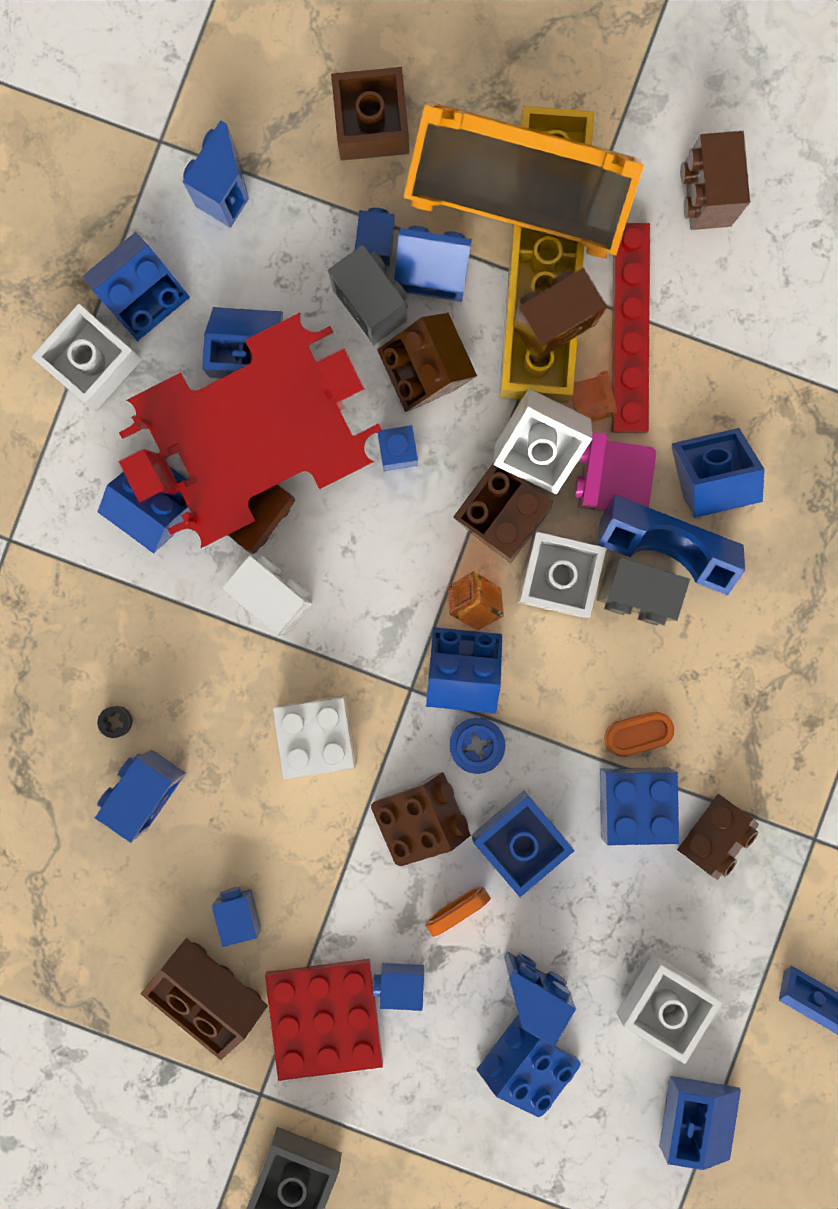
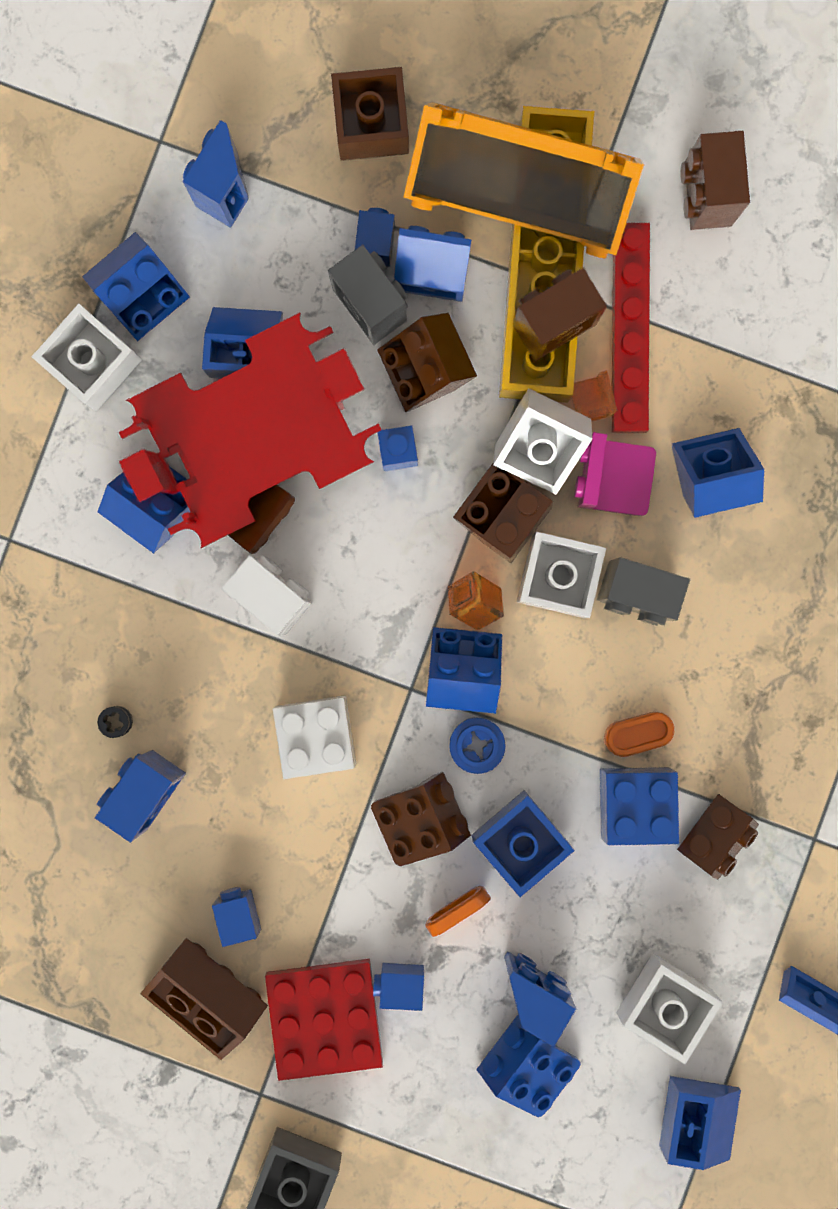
blue arch [598,494,745,595] -> none

